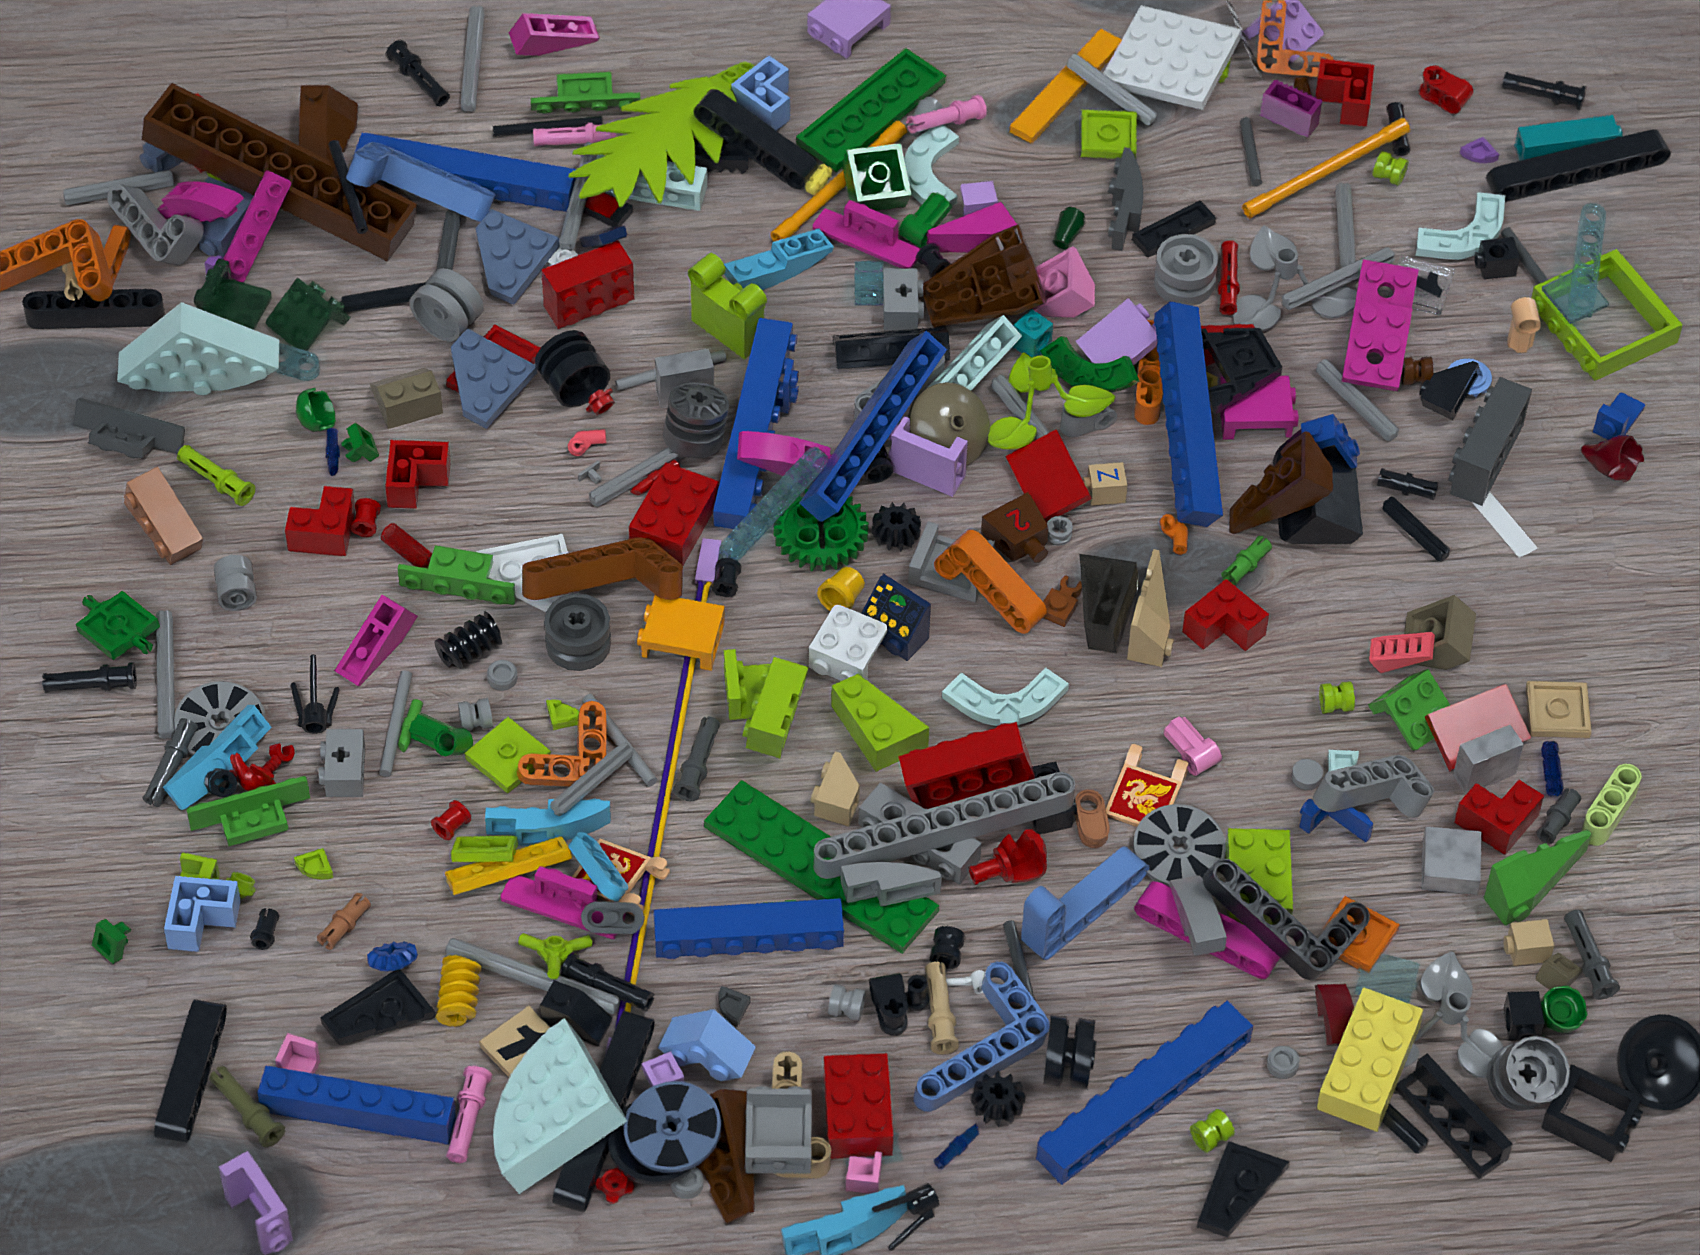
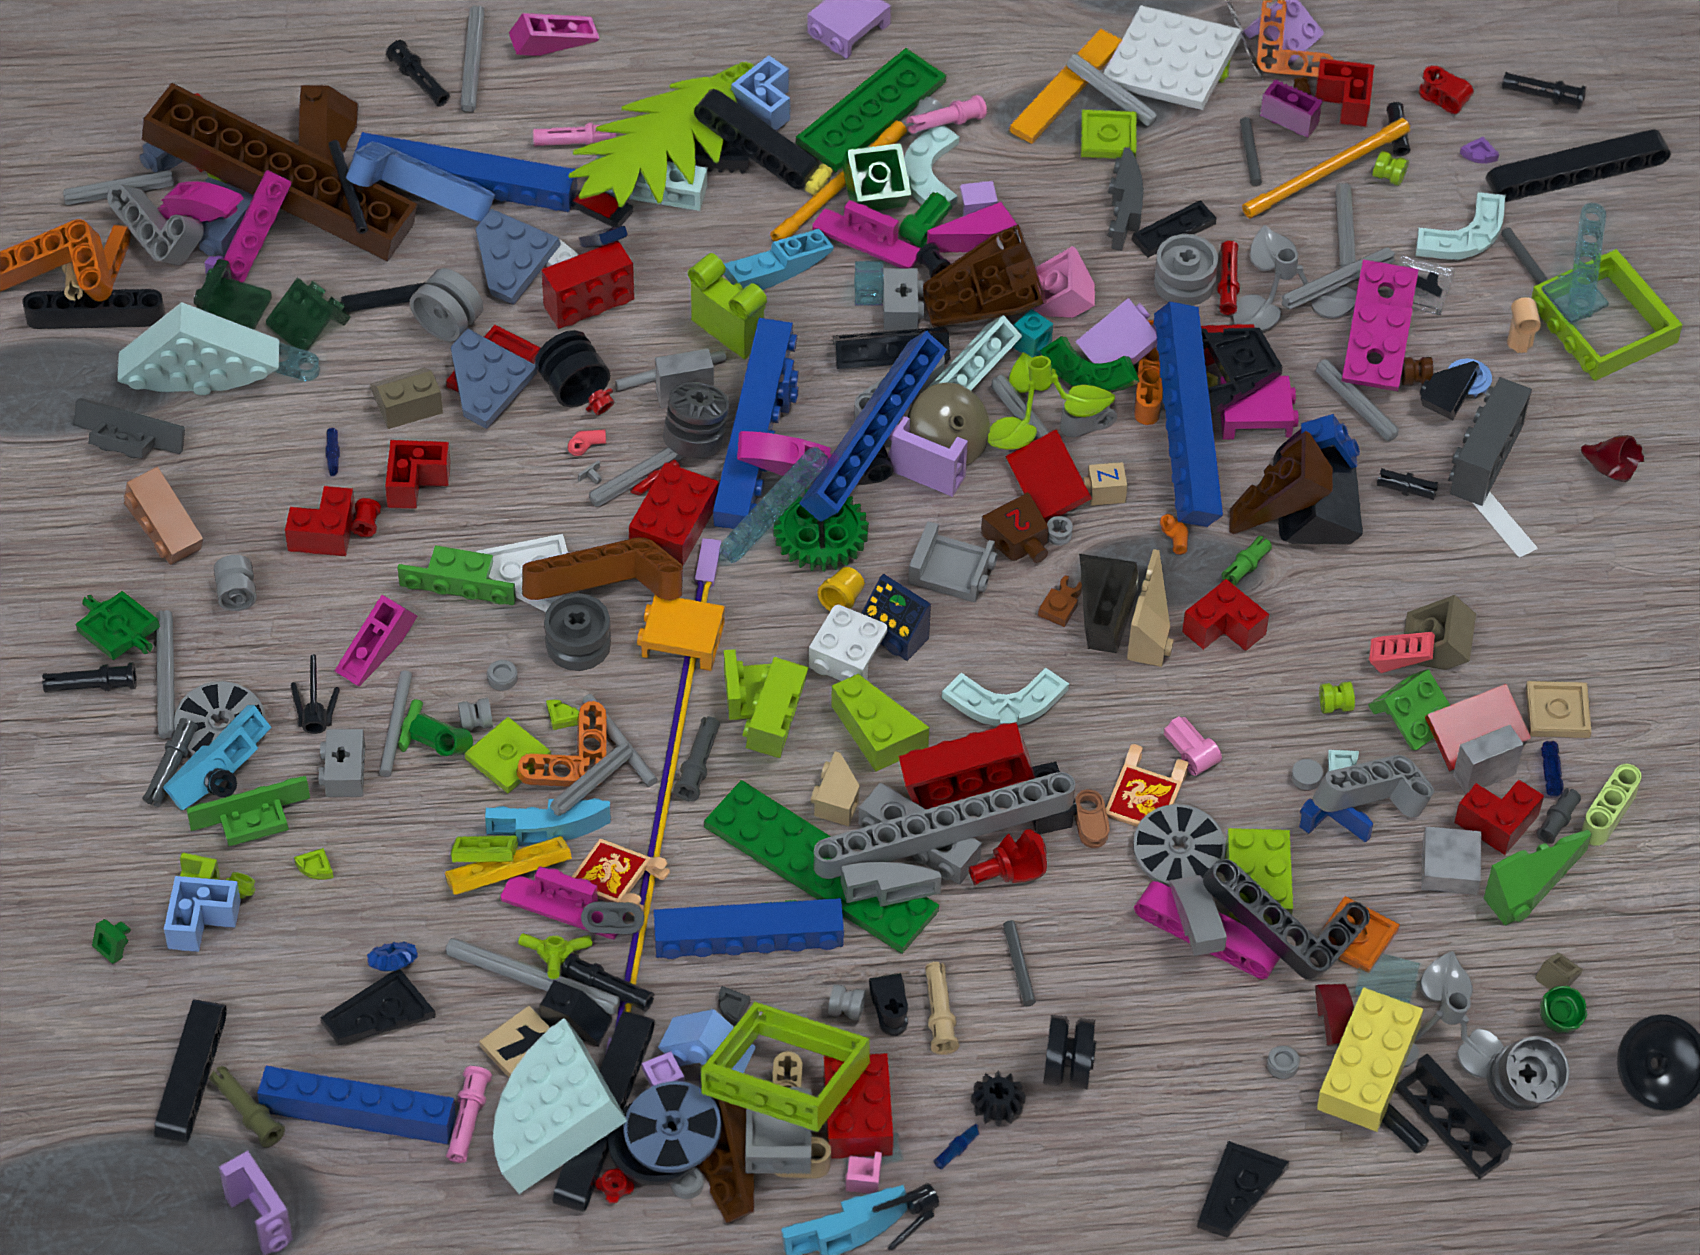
lime pin [177,445,255,506] -> none
red piece [229,743,295,791] -> none
black pin [250,908,280,950] -> none
bright pink panel [275,1033,320,1074] -> none
green hair [295,388,336,432] -> none
nougat pin [317,893,371,950] -> none
green tile [341,422,379,462] -> none
red piece [381,523,433,568] -> none
red bush [431,800,471,841] -> none
black piece [434,611,503,669] -> none
dark grey axle [436,209,461,270] -> none
yellow piece [436,955,482,1027] -> none
black piece [493,116,603,137] -> none
bright green bracket [531,72,641,114] -> none
light grey axle [559,142,597,251] -> none
medium azure beam [569,832,628,901] -> none
black bush [711,558,742,597] -> none
black gear [872,502,921,552] -> none
black pin [905,975,929,1011] -> none
medium blue beam [913,962,1050,1112] -> none
black wheel [929,926,965,969] -> none
orange beam [934,529,1047,634] -> none
white hand [946,970,985,994] -> none
medium blue beam [1021,846,1149,960] -> none
blue brick [1036,1000,1253,1185] -> none
dark green cone [1053,207,1085,250] -> none
lime wheel [1190,1109,1235,1153] -> none
black axle [1382,497,1451,562] -> none
black brick [1474,237,1520,280] -> none
black brick [1503,991,1544,1041] -> none
tan brick [1504,919,1554,966] -> none
teal brick [1514,115,1623,161] -> none
black window [1541,1064,1643,1162] -> none
dark grey pin [1564,910,1620,1000] -> none
blue bracket [1593,392,1645,440] -> none
none -> lime window [701,1002,870,1132]

